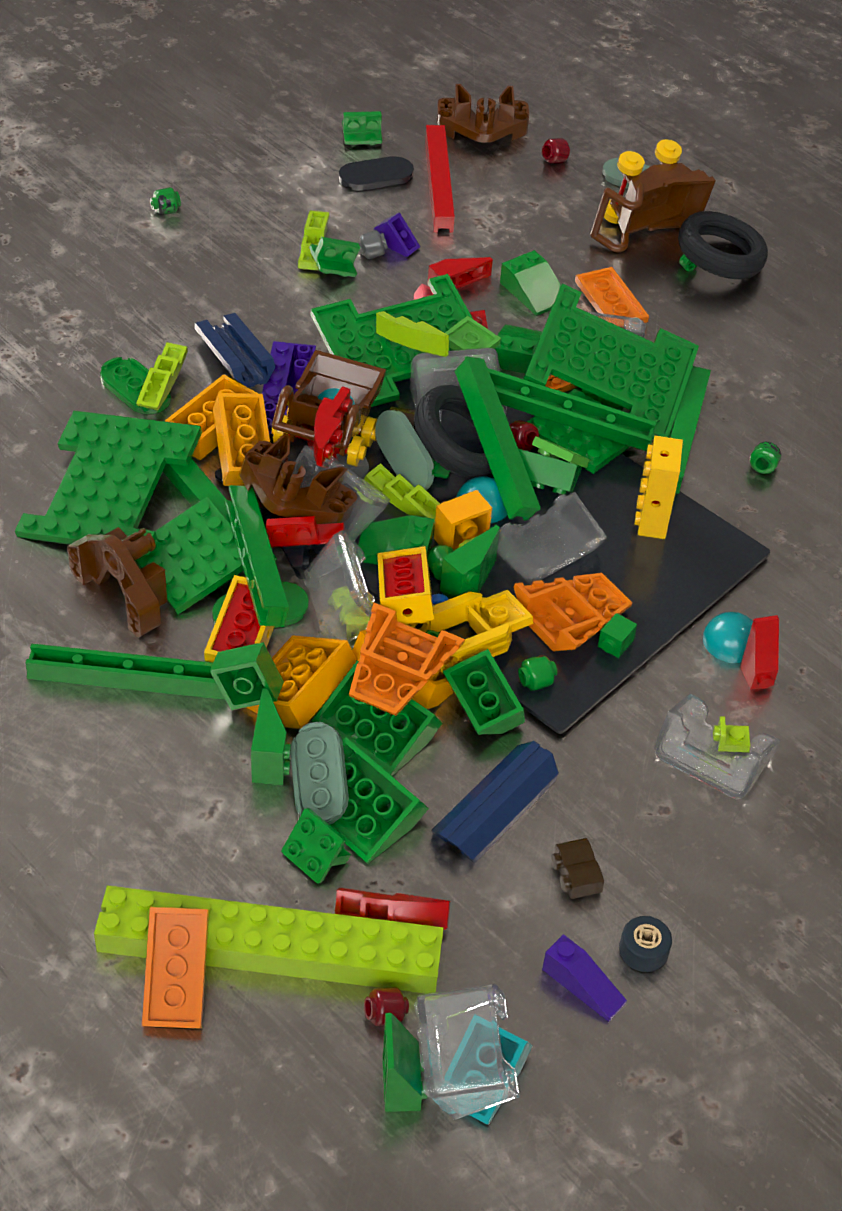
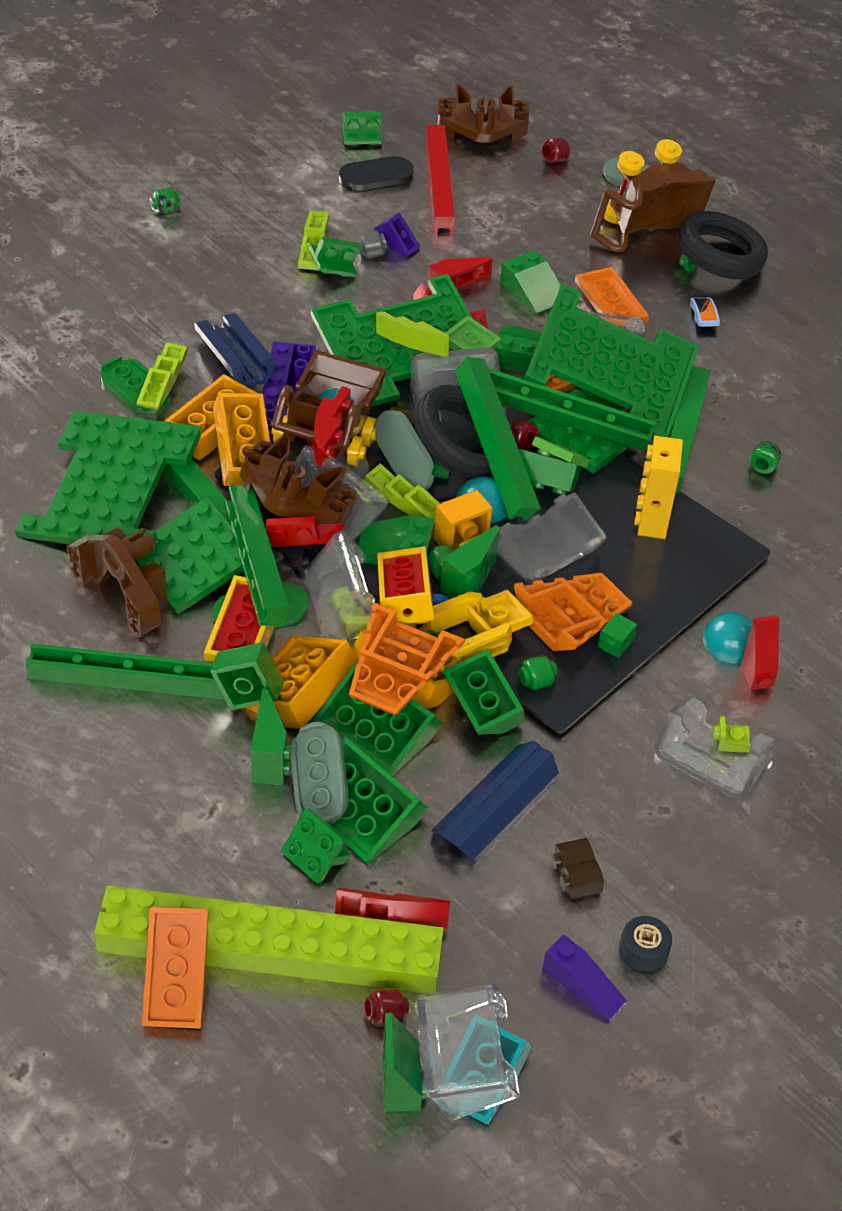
none -> slope [690,298,720,326]

